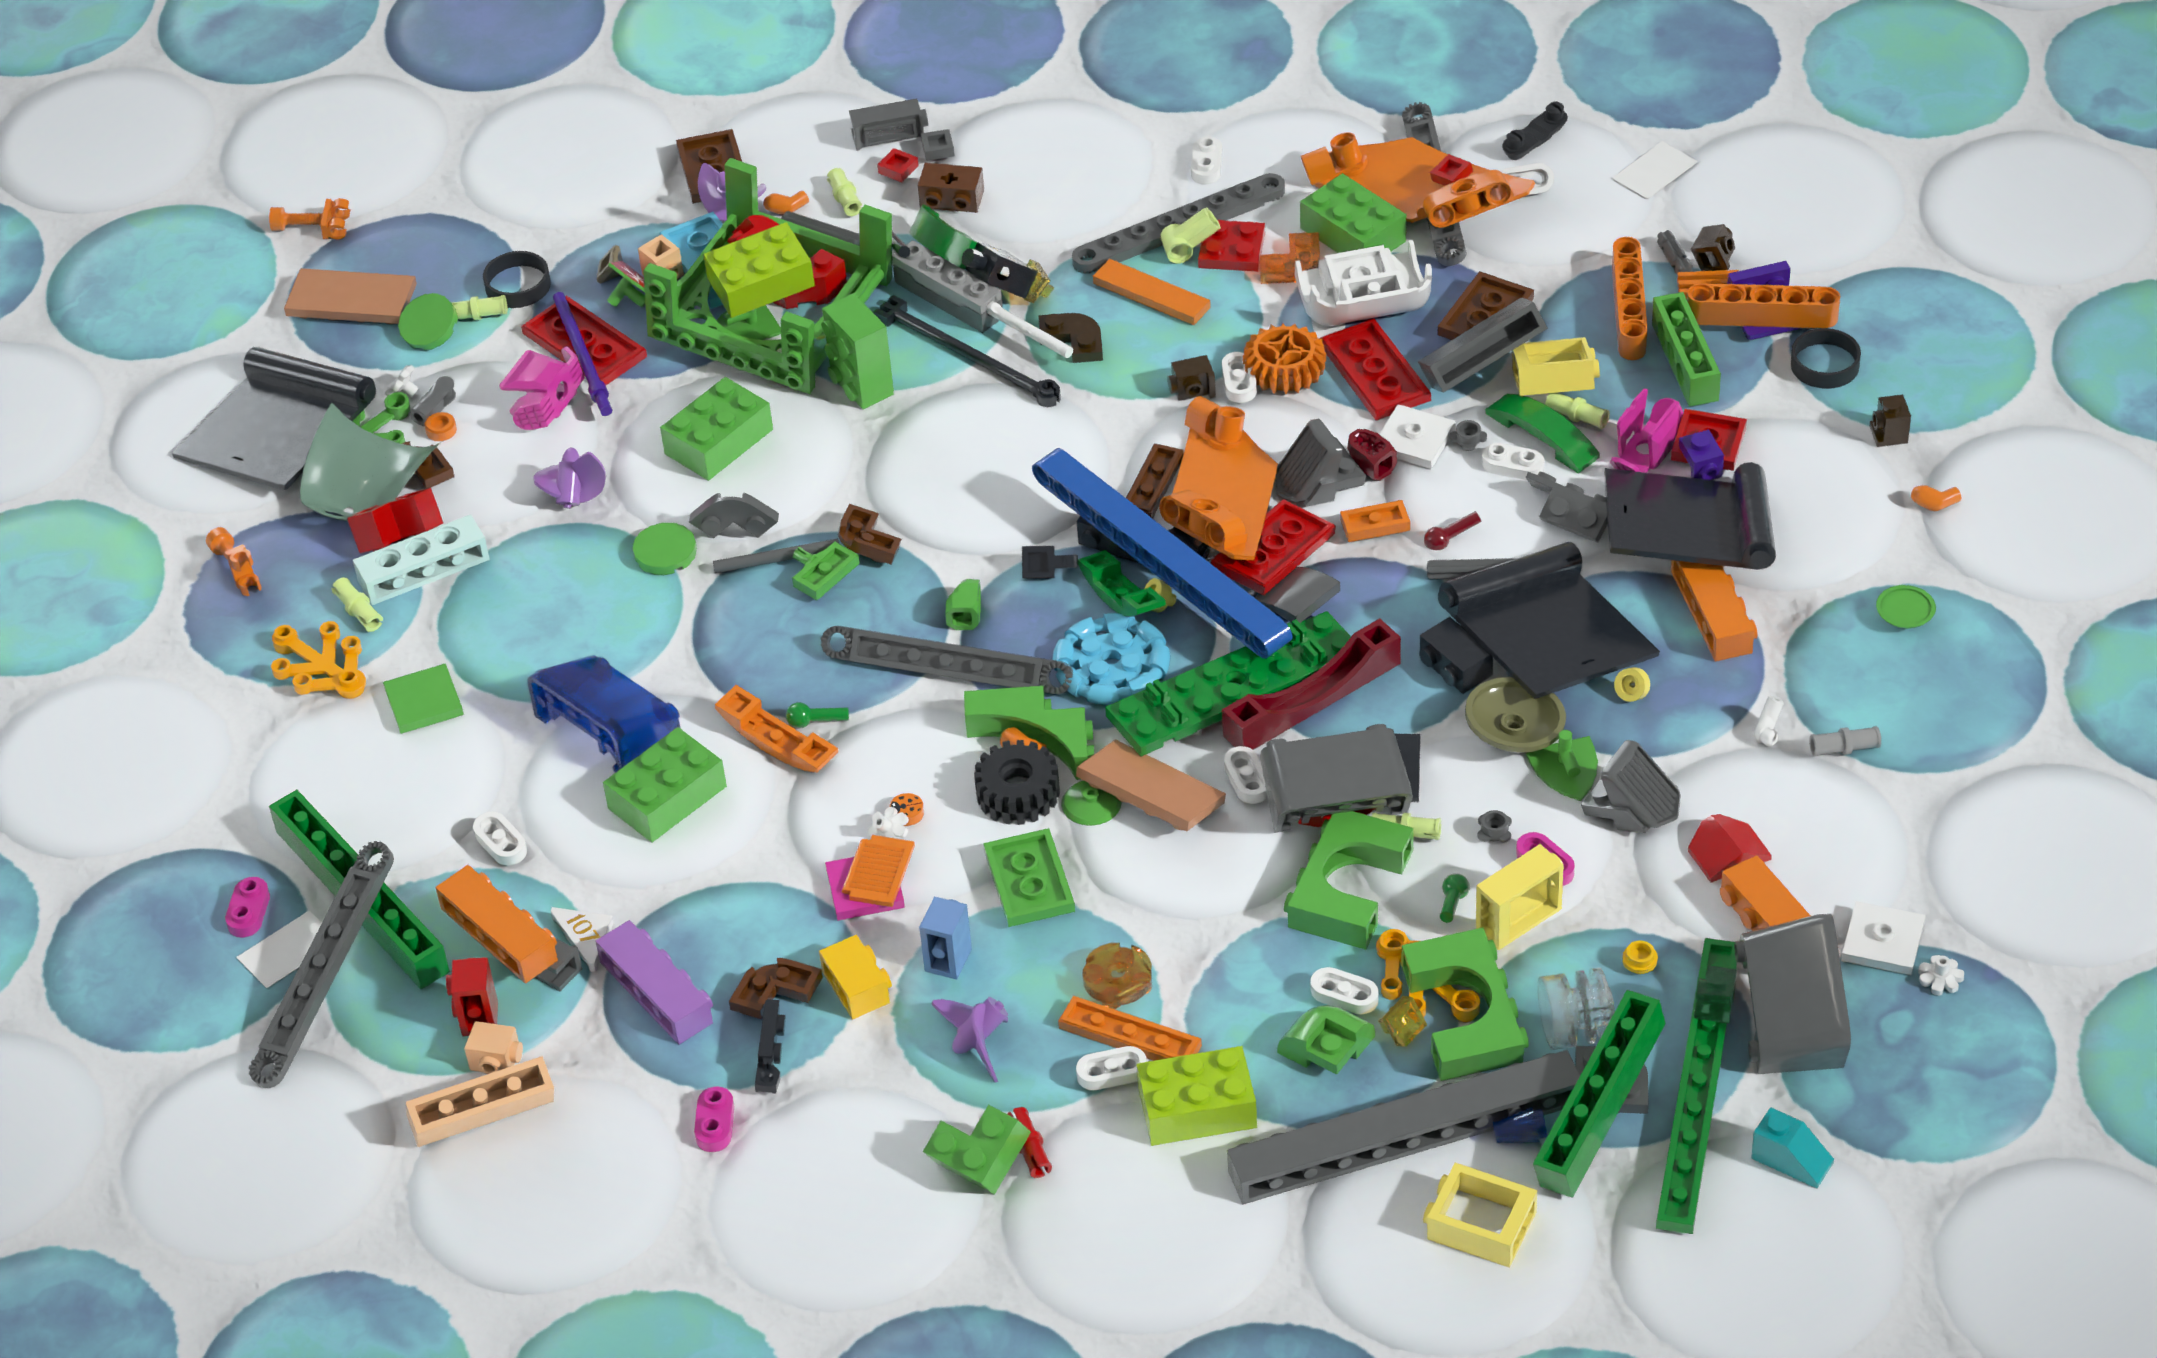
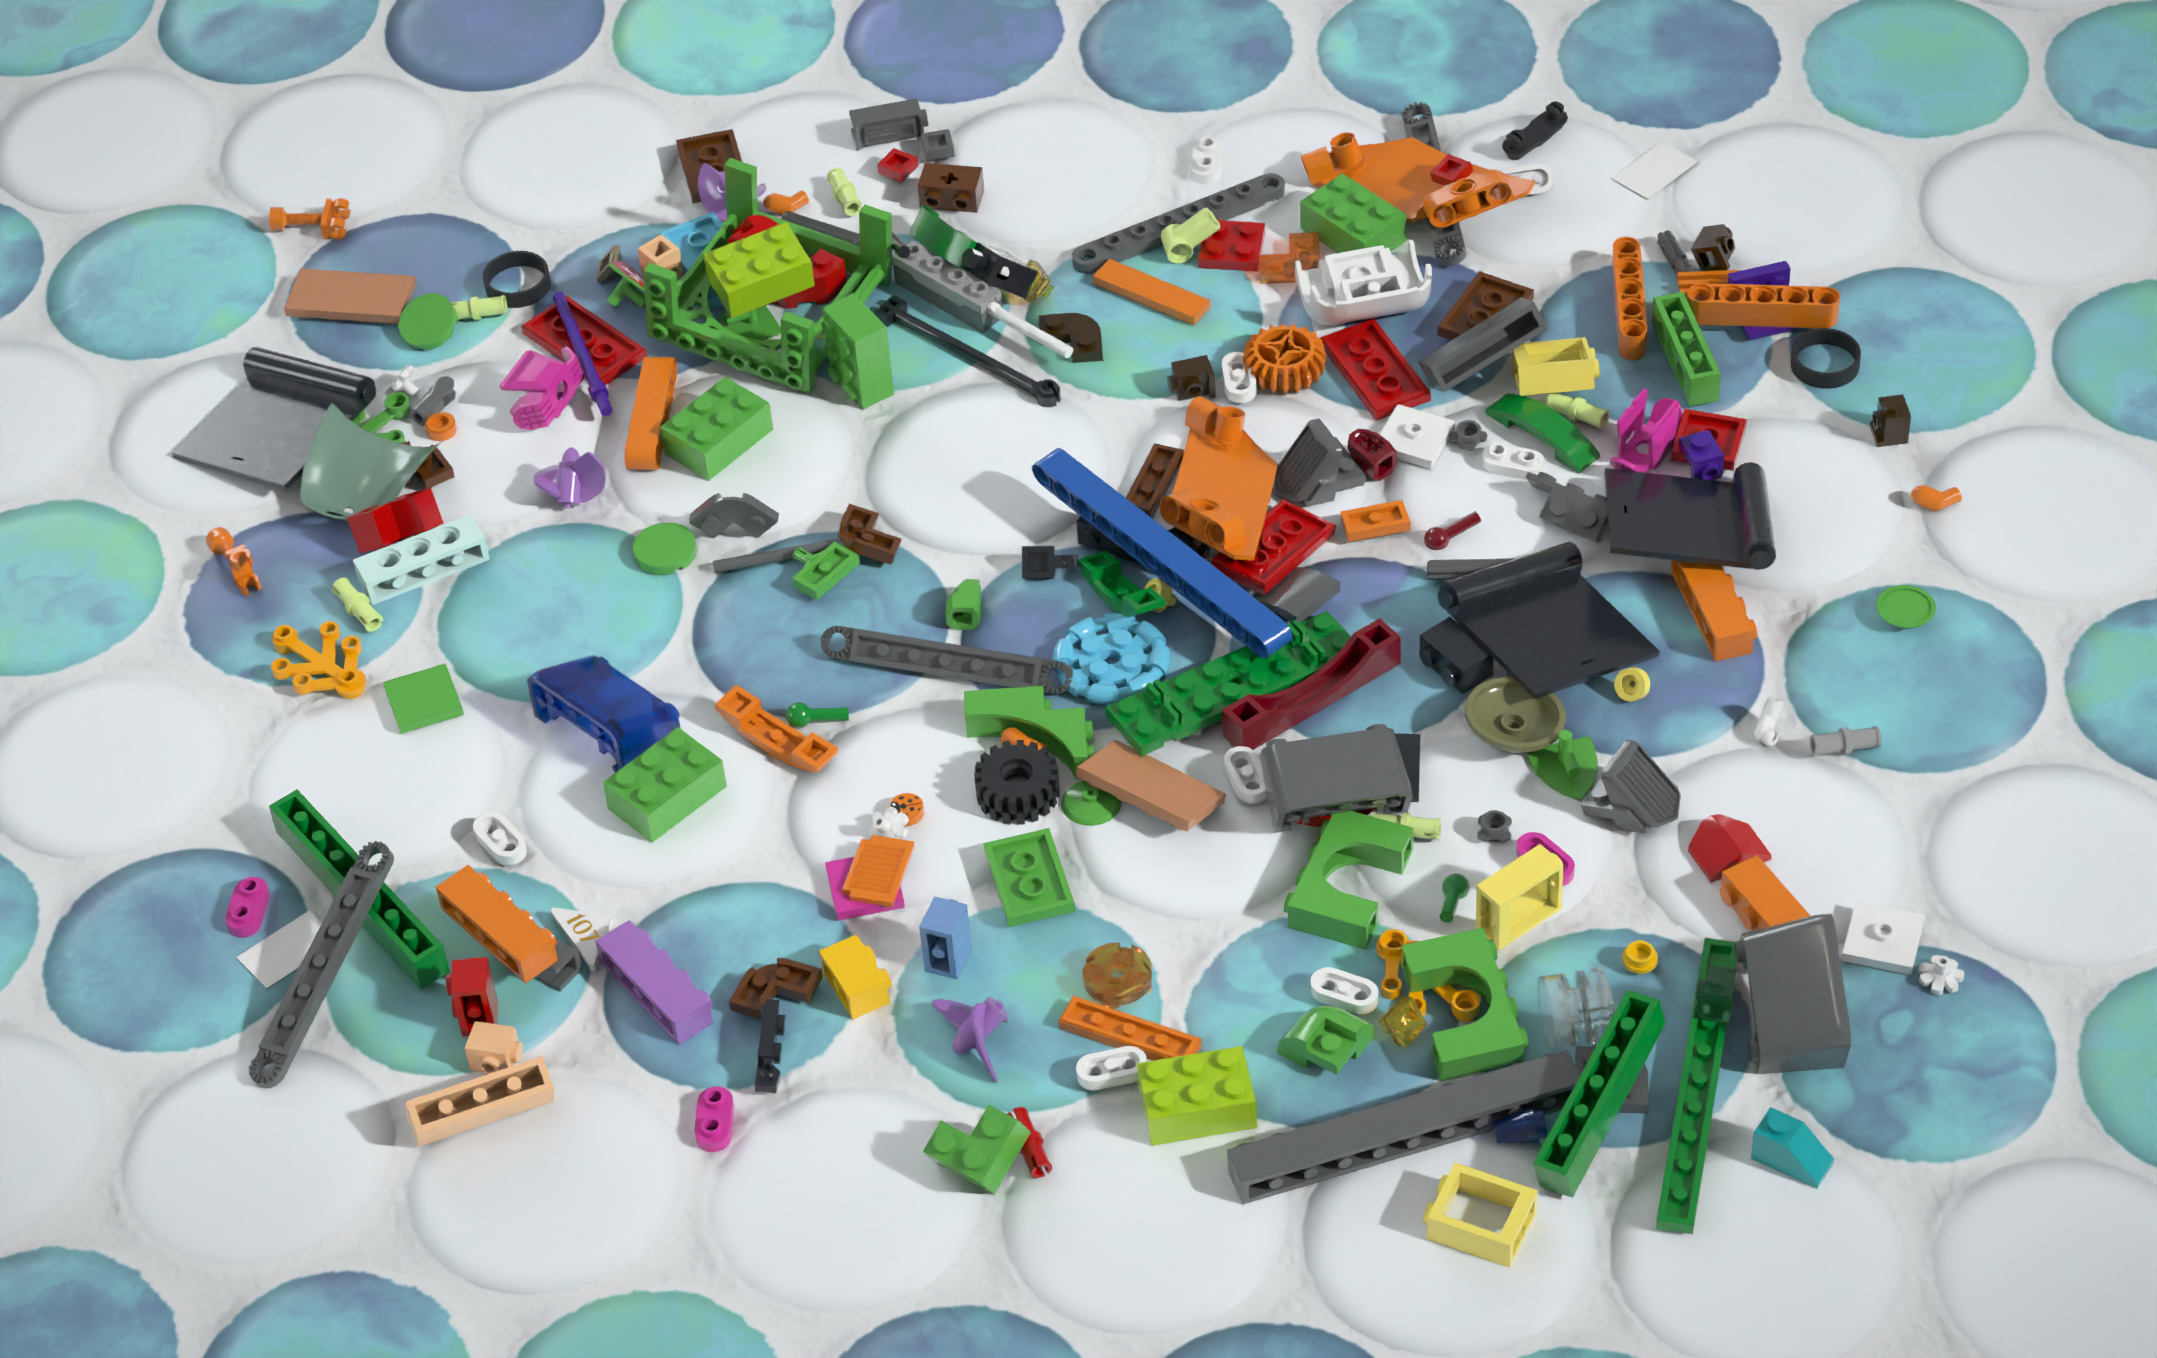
none -> orange beam [625,357,677,470]

